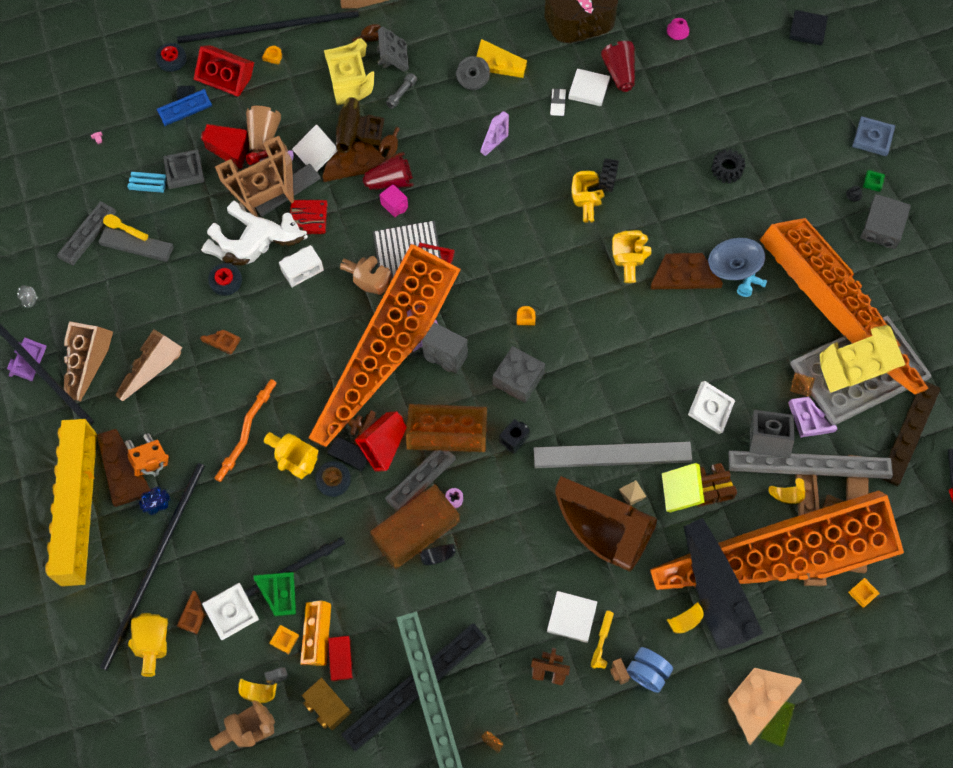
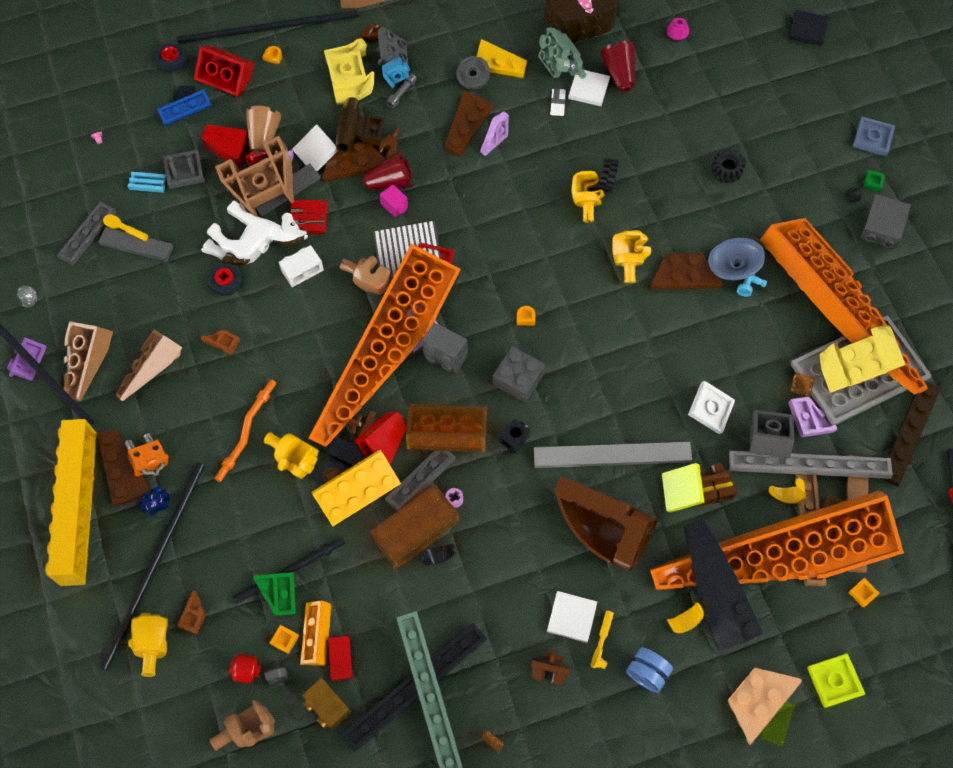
white tile [202,583,259,641] -> none
yellow helmet [239,678,277,703] -> none
medium nougat plate [610,658,630,685] -> none
tan slope [619,480,646,506] -> none
none -> red head [228,654,261,684]
none -> yellow plate [312,450,401,526]
none -> dark azure brick [382,57,410,88]
none -> reddish brown wing [445,90,494,158]
none -> sand green piece [538,27,587,79]
none -> neon yellow tile [807,653,865,708]

